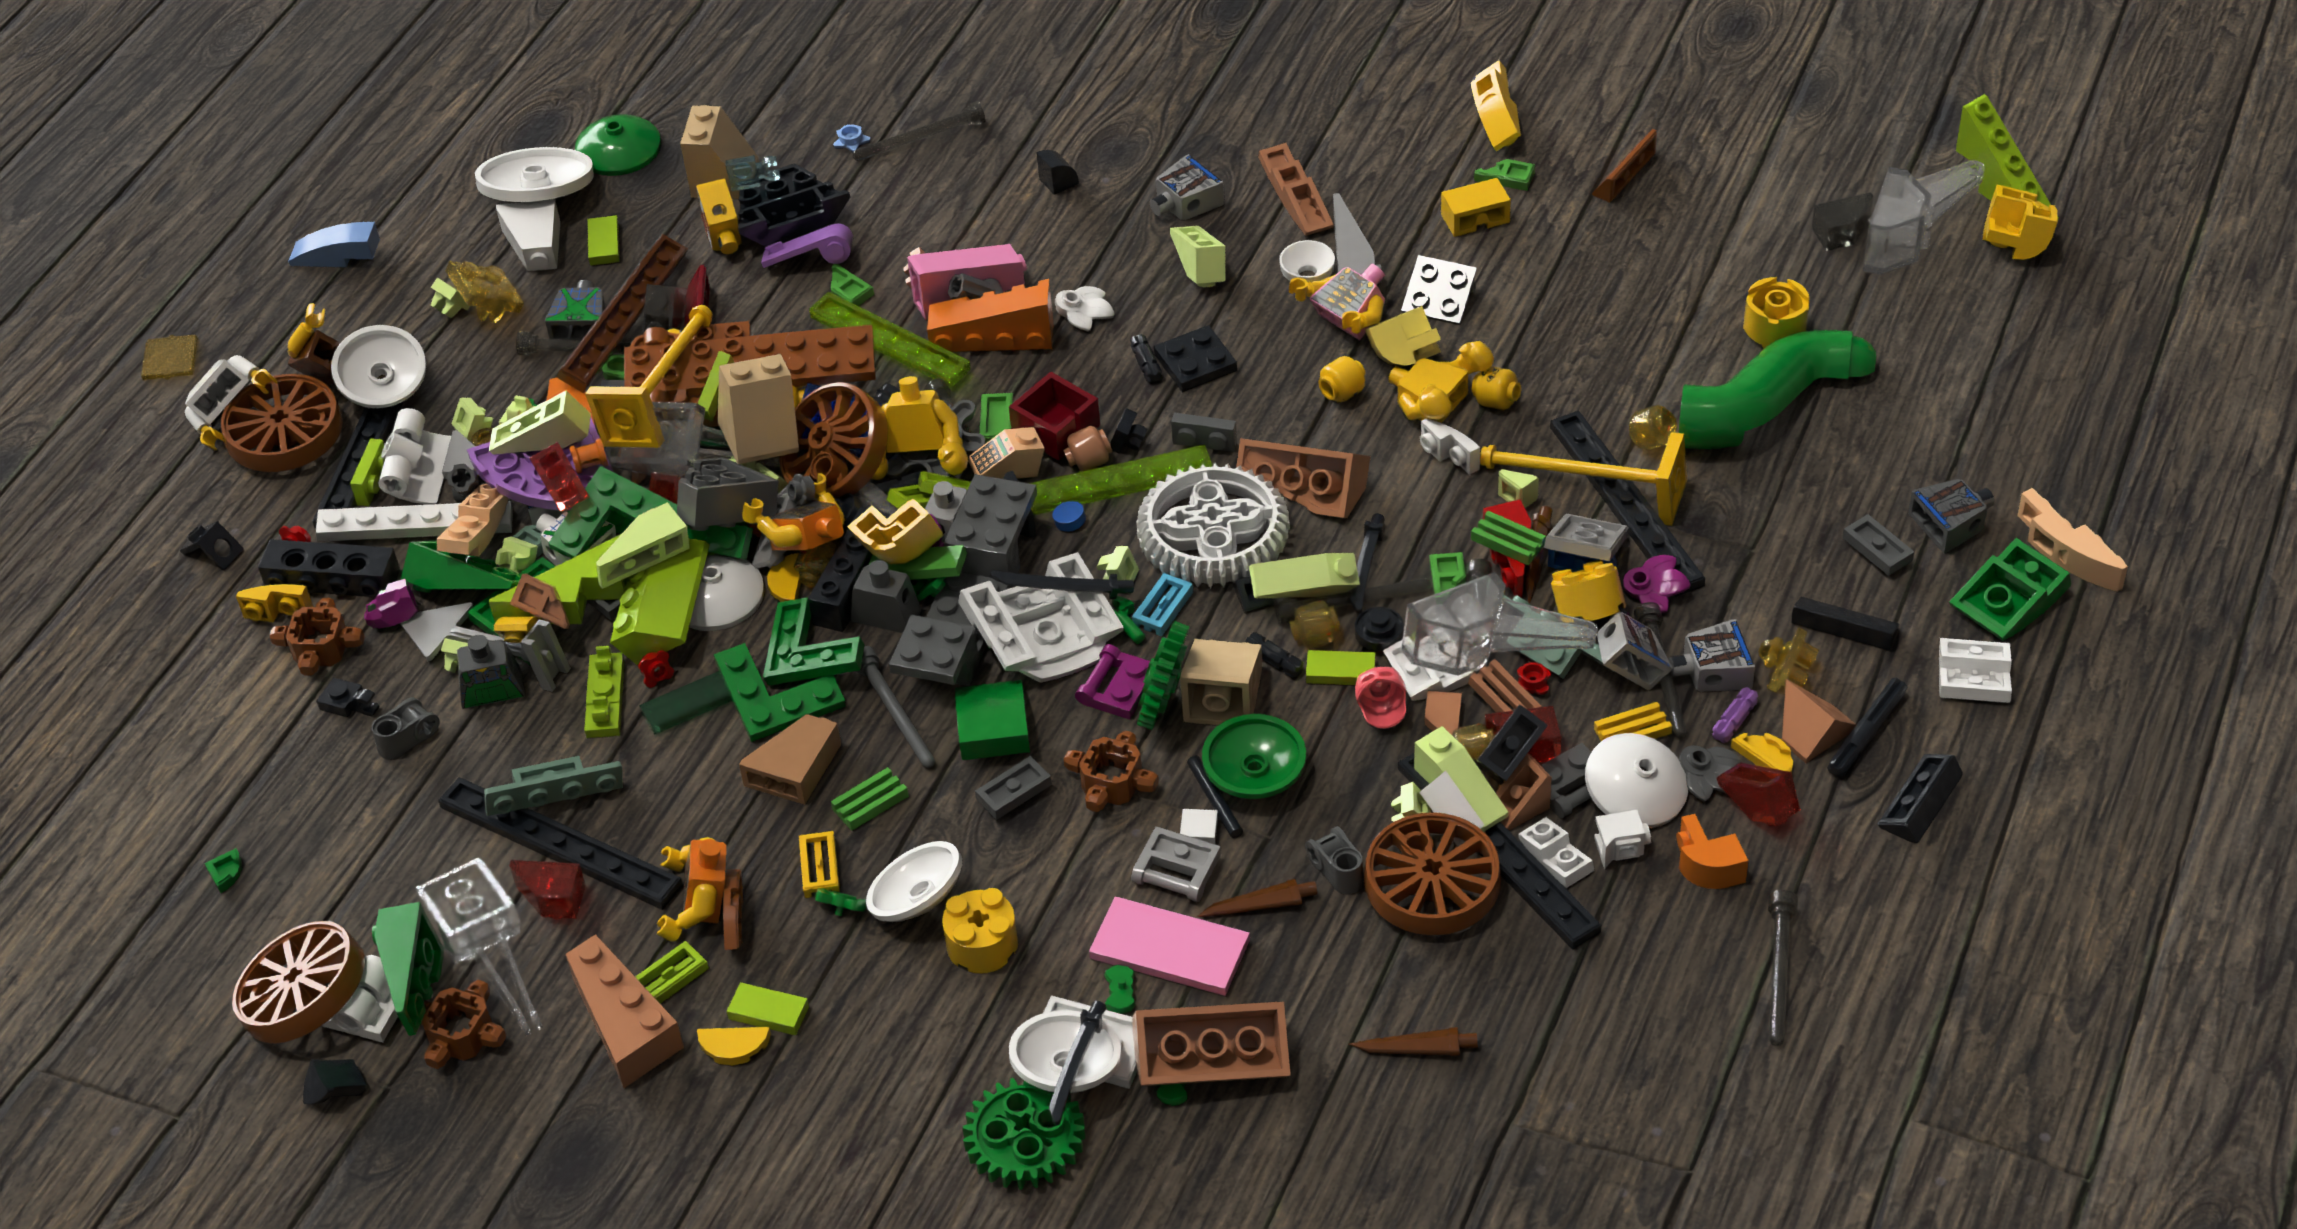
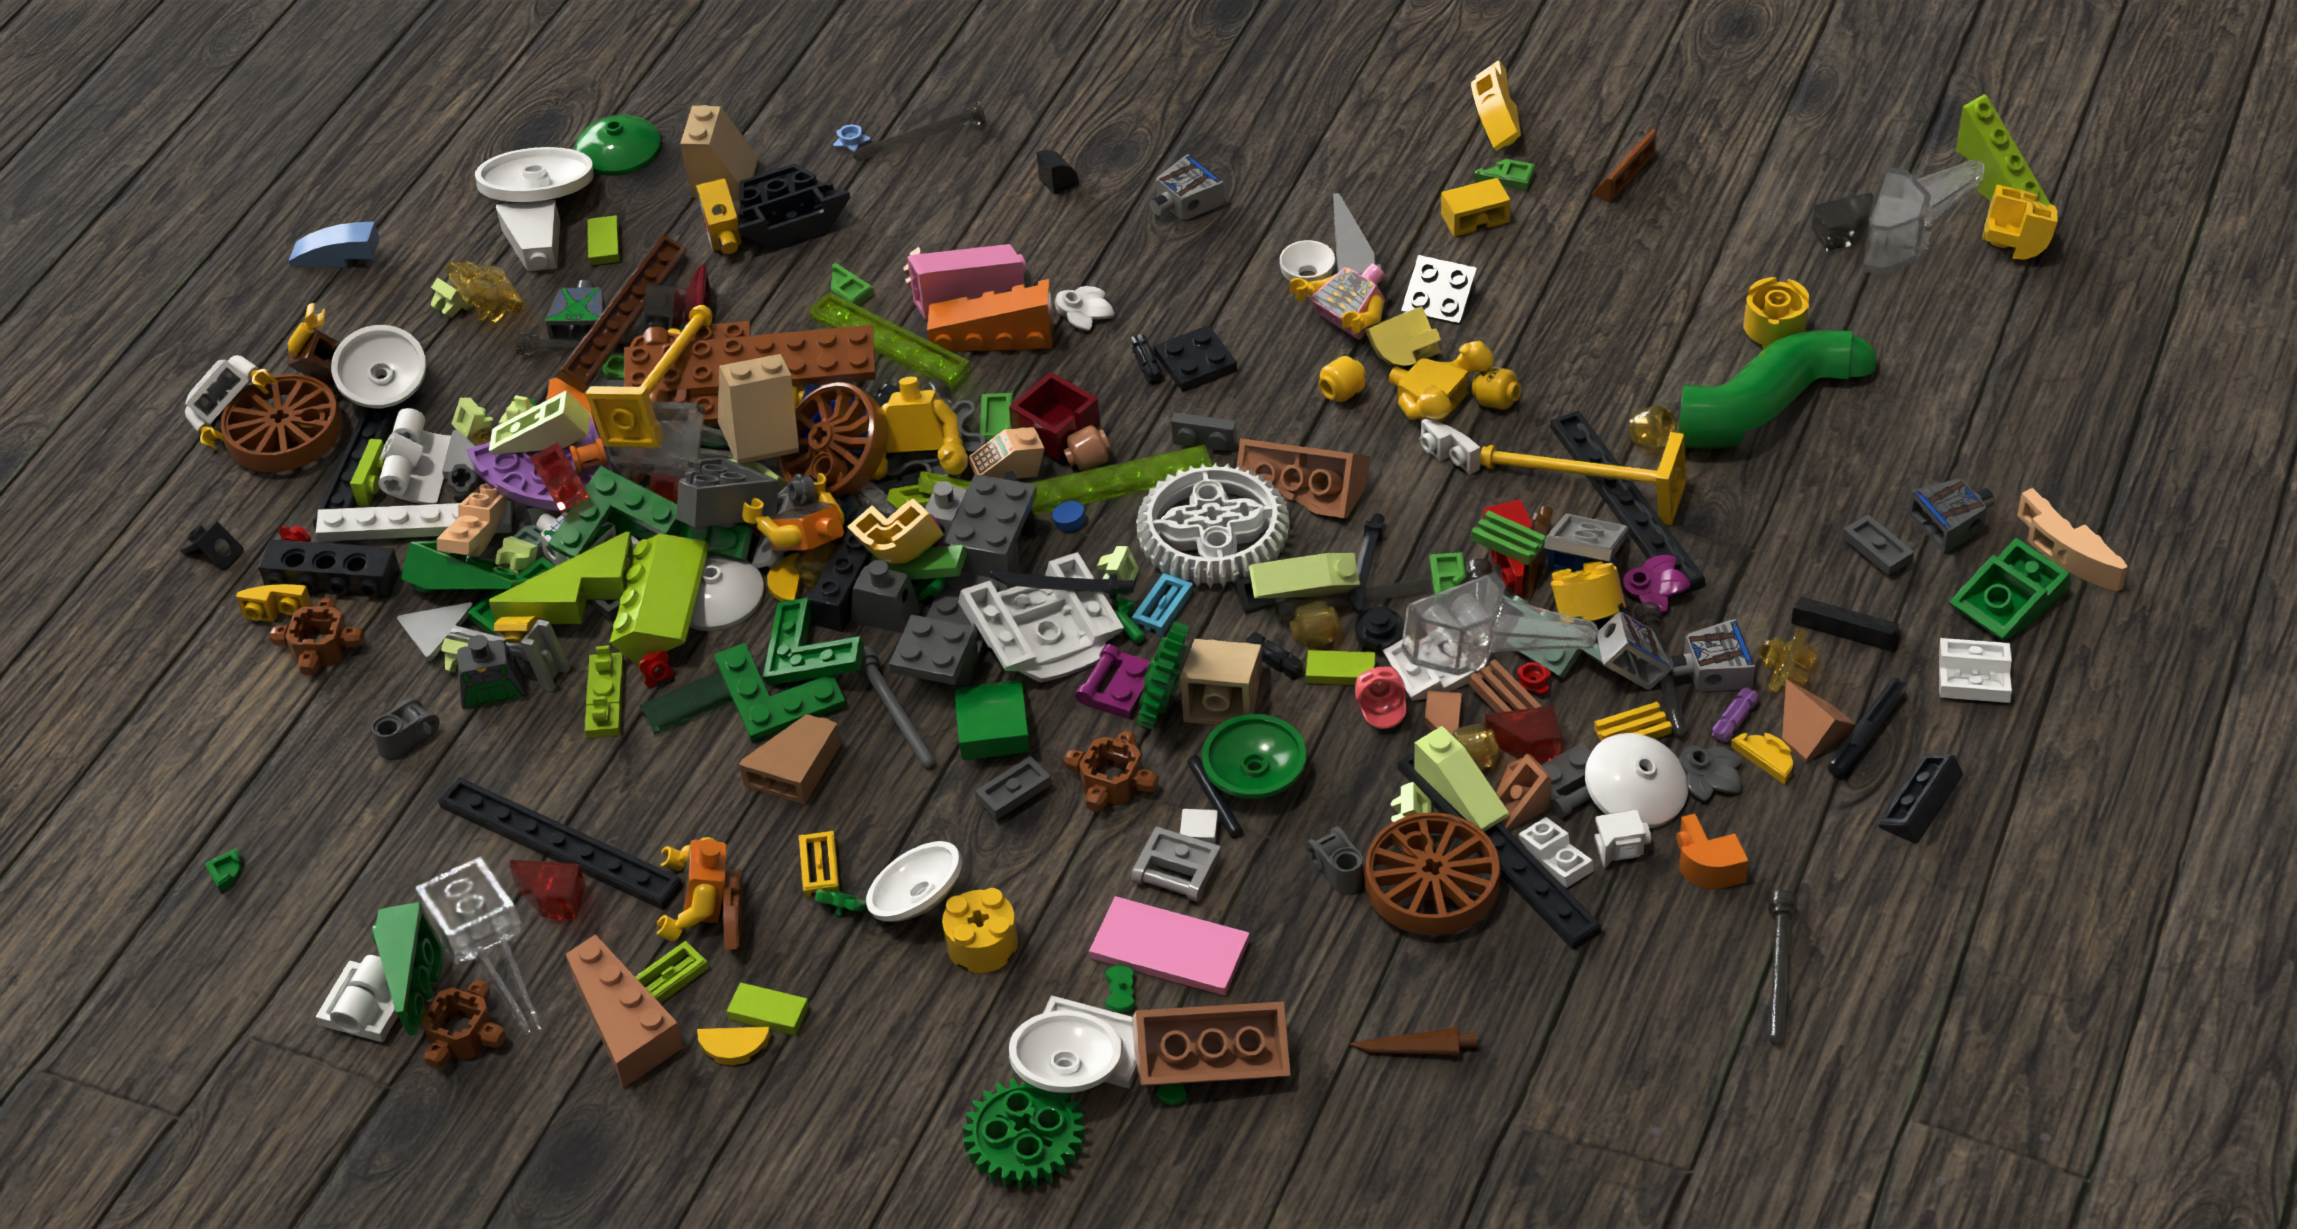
clear yellow piece [141,334,198,380] -> none
dark orange piece [232,921,365,1043] -> none
black tile [303,1059,367,1104] -> none
black plate [316,678,380,717] -> none
magenta rock [364,579,418,629] -> none
sand green bracket [484,756,623,816] -> none
nougat tile [510,574,570,629] -> none
yellowish green slope [596,502,690,589] -> none
lime tile [696,351,735,421] -> none
clear light blue plate [726,155,780,191] -> none
medium lavender door [761,224,853,268] -> none
bright green tile [831,767,909,831] -> none
dark grey piece [948,273,1004,300] -> none
black sword [1049,1001,1106,1126] -> none
black tile [1110,408,1148,453] -> none
yellowish green slope [1170,226,1225,287] -> none
reddish brown bar [1196,879,1318,917] -> none
nougat slope [1258,143,1334,236] -> none
white sticker [1419,771,1484,846] -> none
black brick [1475,704,1548,785] -> none
yellowish green slope [1498,469,1539,508] -> none
clear red slope [1716,762,1800,826] -> none

